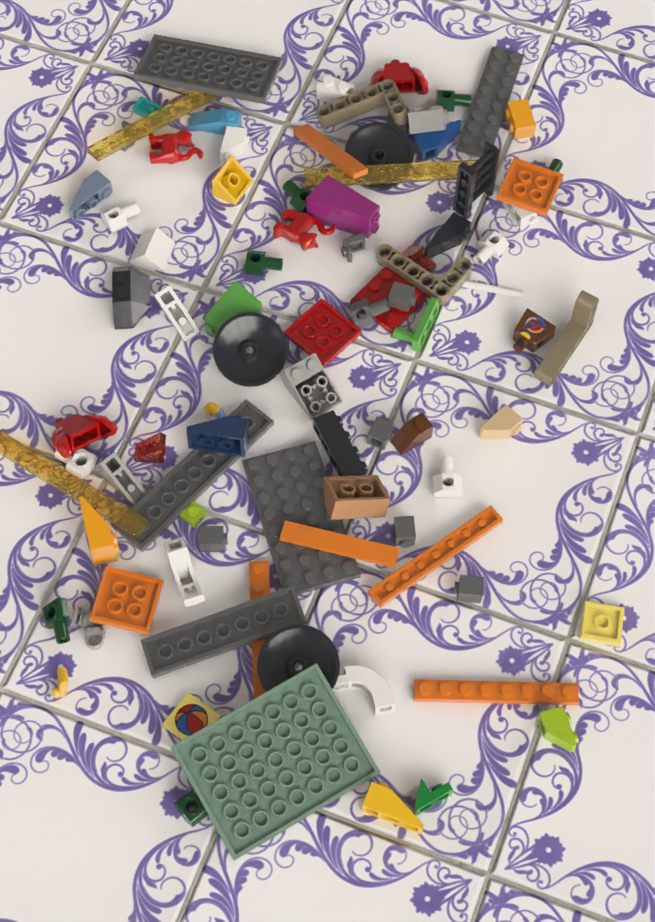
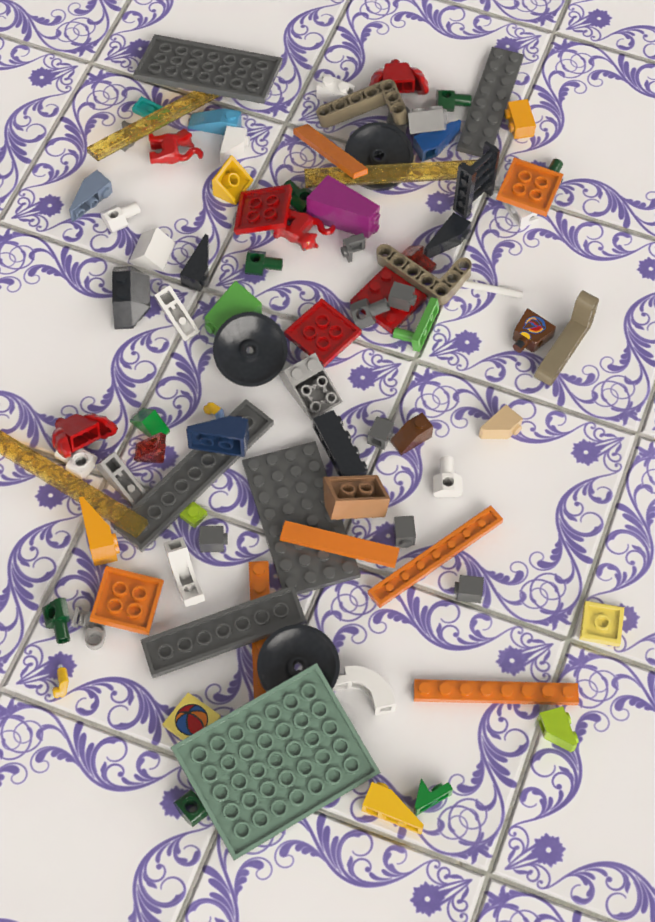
white piece [473,231,509,266] -> none
none -> green slope [130,408,170,444]
none -> black slope [180,234,210,292]
none -> red plate [234,184,292,235]

